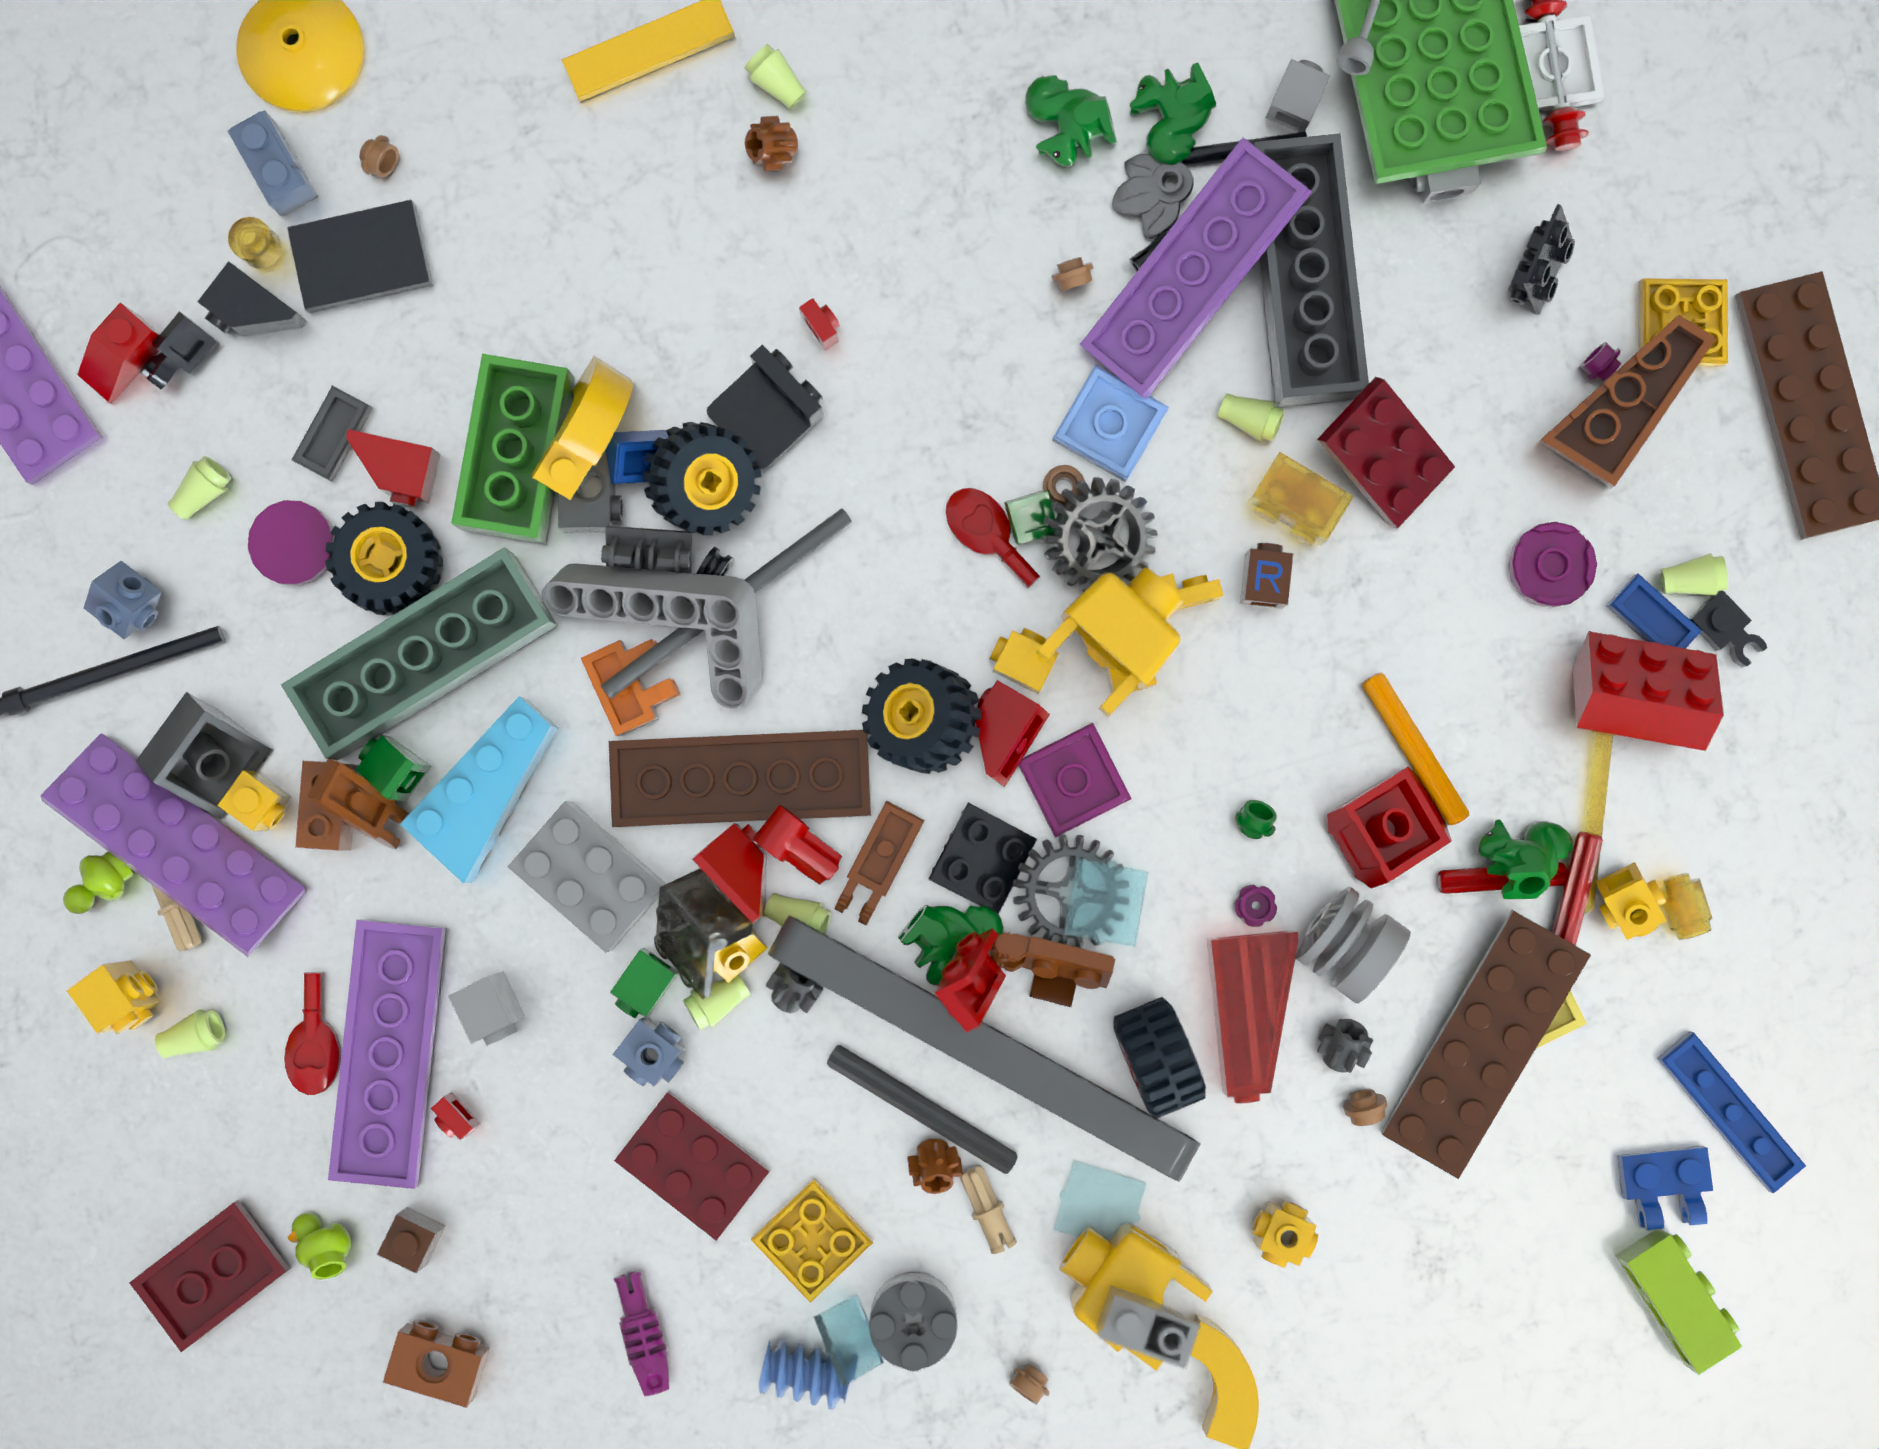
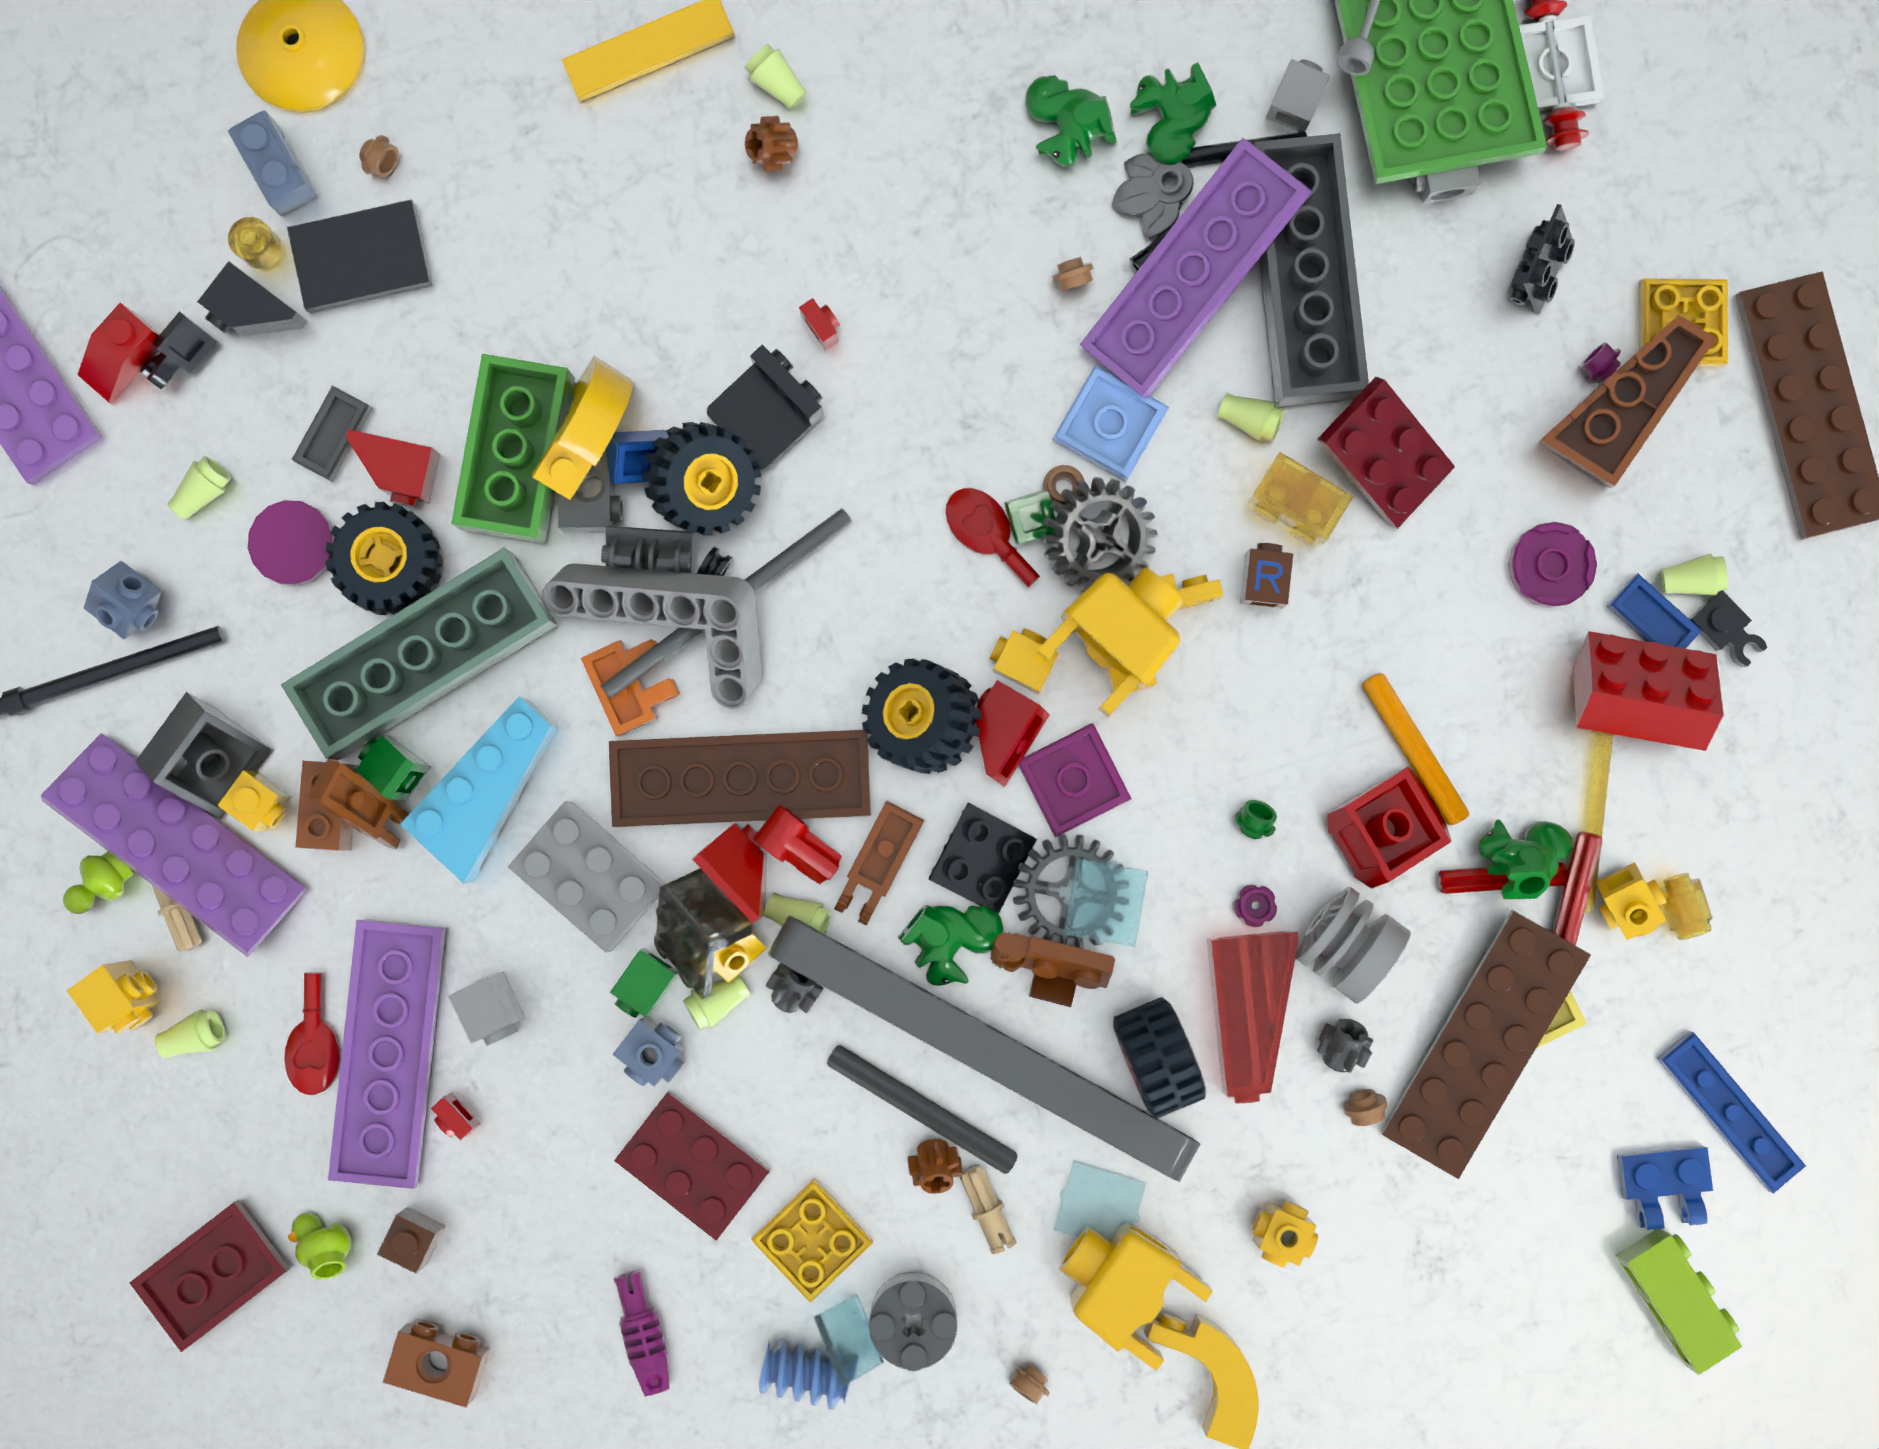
red bracket [934,928,1006,1033] -> none
light grey slope [1096,1285,1200,1369] -> none

